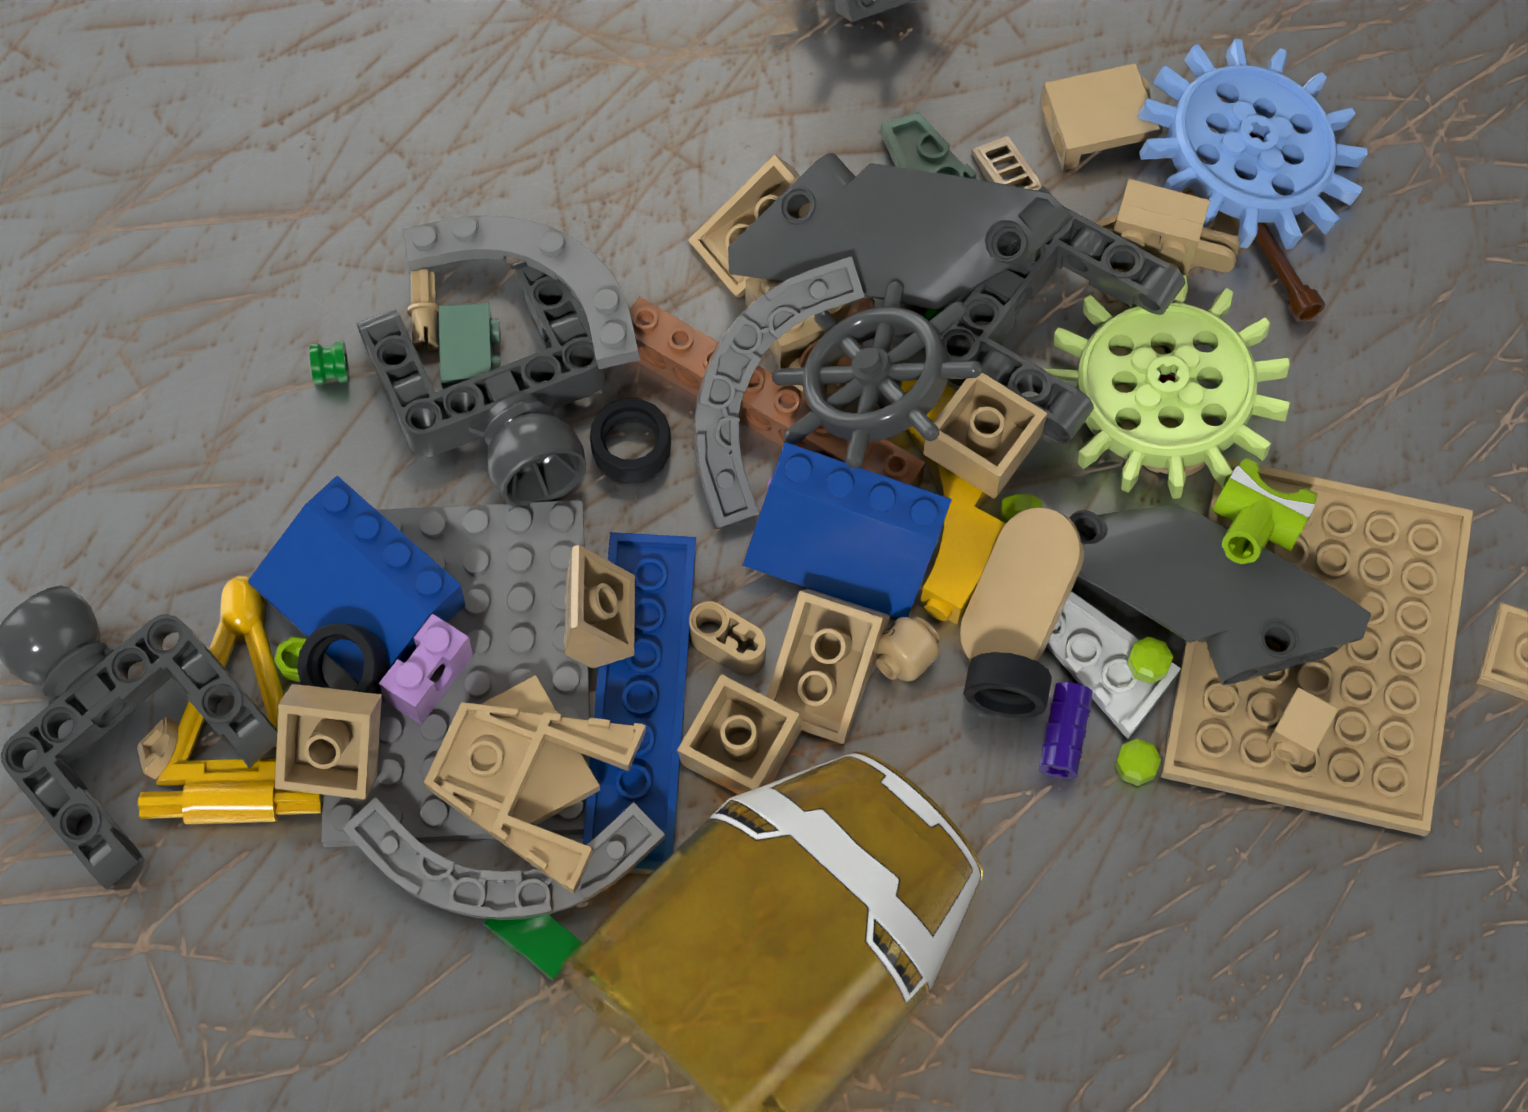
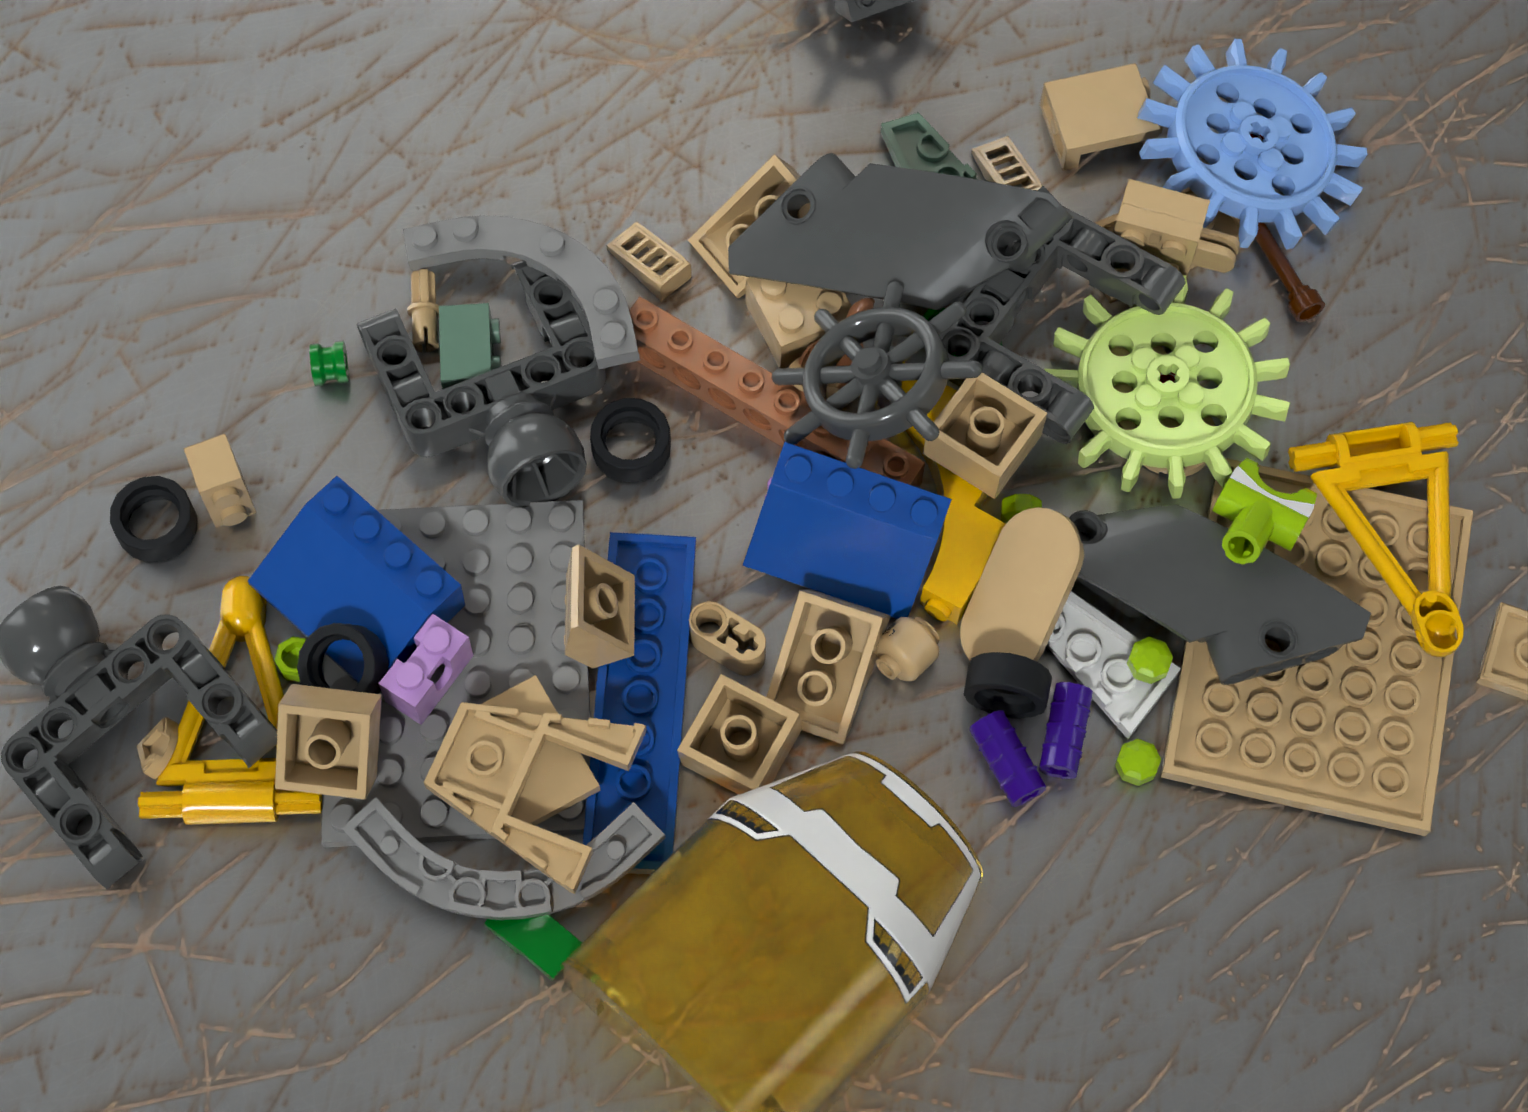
light grey plate [694,256,865,528] -> none
tan brick [1266,687,1338,767] -> none
none -> black tyre [110,476,197,562]
none -> tan piece [183,434,256,528]
none -> tan slope [606,221,692,302]
none -> dark purple axle [969,710,1046,807]
none -> yellow piece [1288,422,1464,657]

